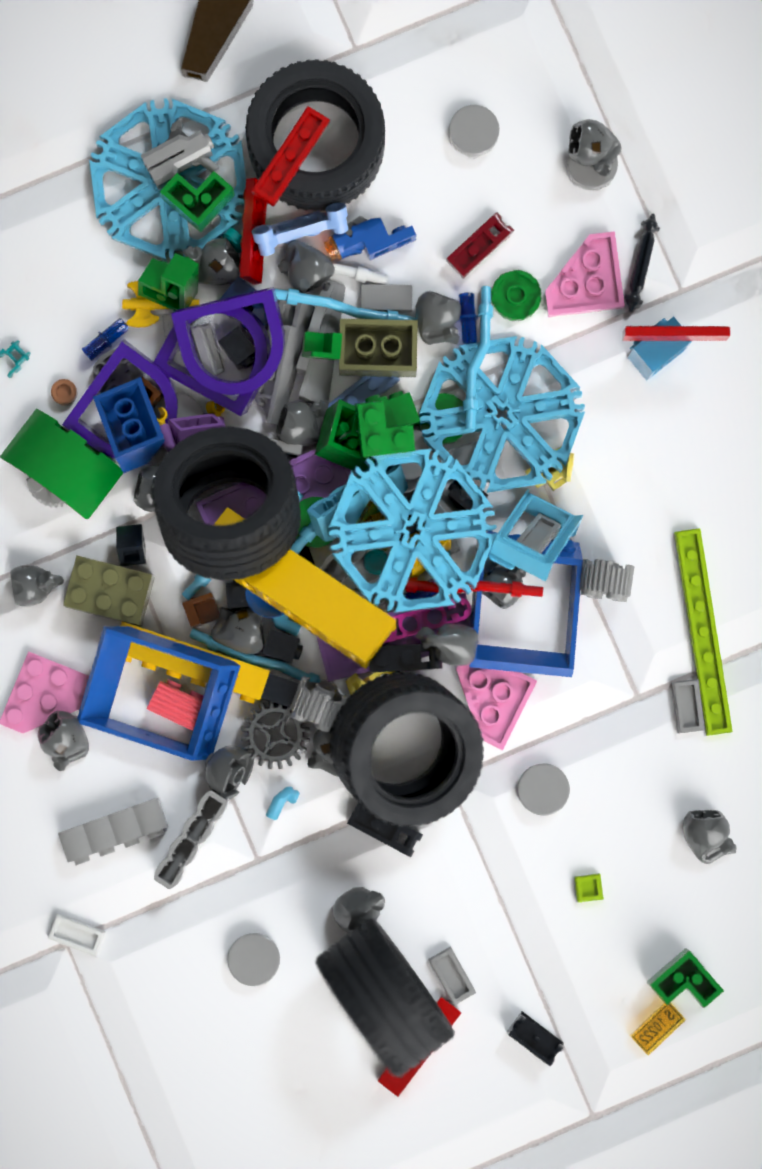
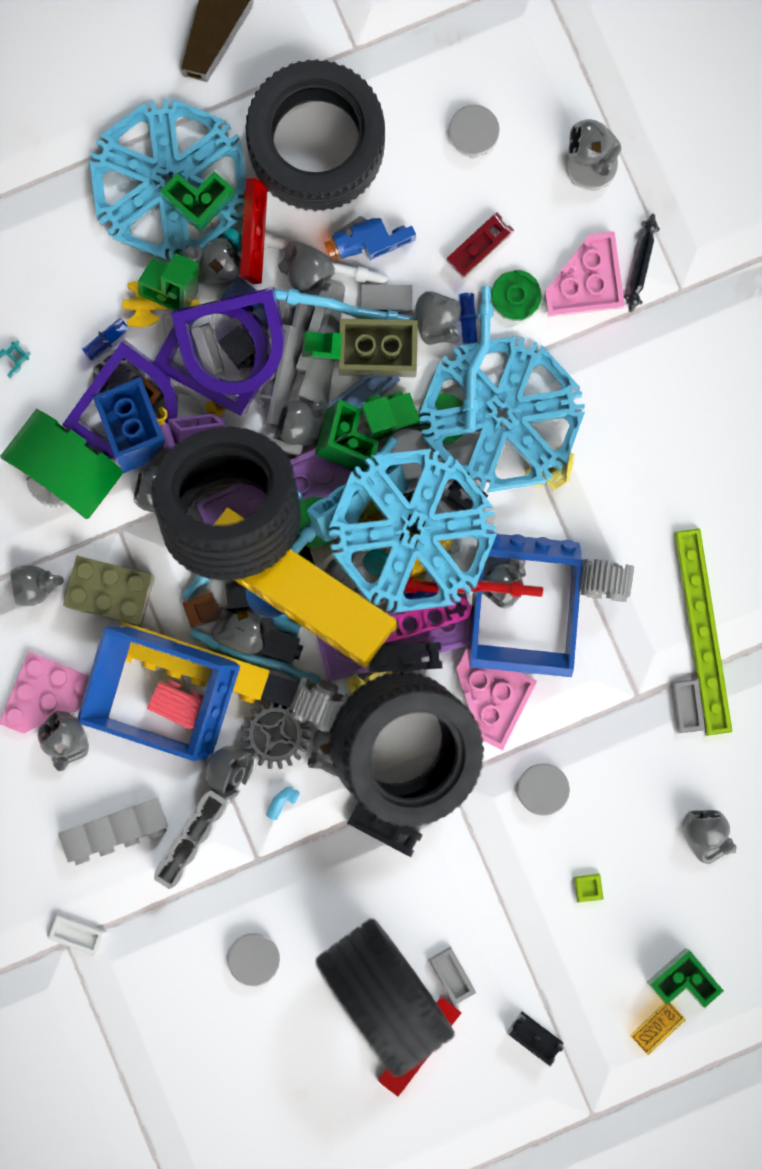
nougat tile [51,379,78,406] -> none
black brick [116,524,146,567] -> none
light grey piece [140,121,220,191] -> none
red tile [252,106,330,207] -> none
light blue plate [252,202,348,256] -> none
dark grey piece [333,887,385,933] -> none
green brick [354,401,415,457] -> none
dark grey piece [416,623,479,666] -> none
medium azure piece [489,489,584,582] -> none
light grey tile [516,513,561,553] -> none
red tile [622,326,731,341] -> none
dark azure brick [627,316,693,381] -> none

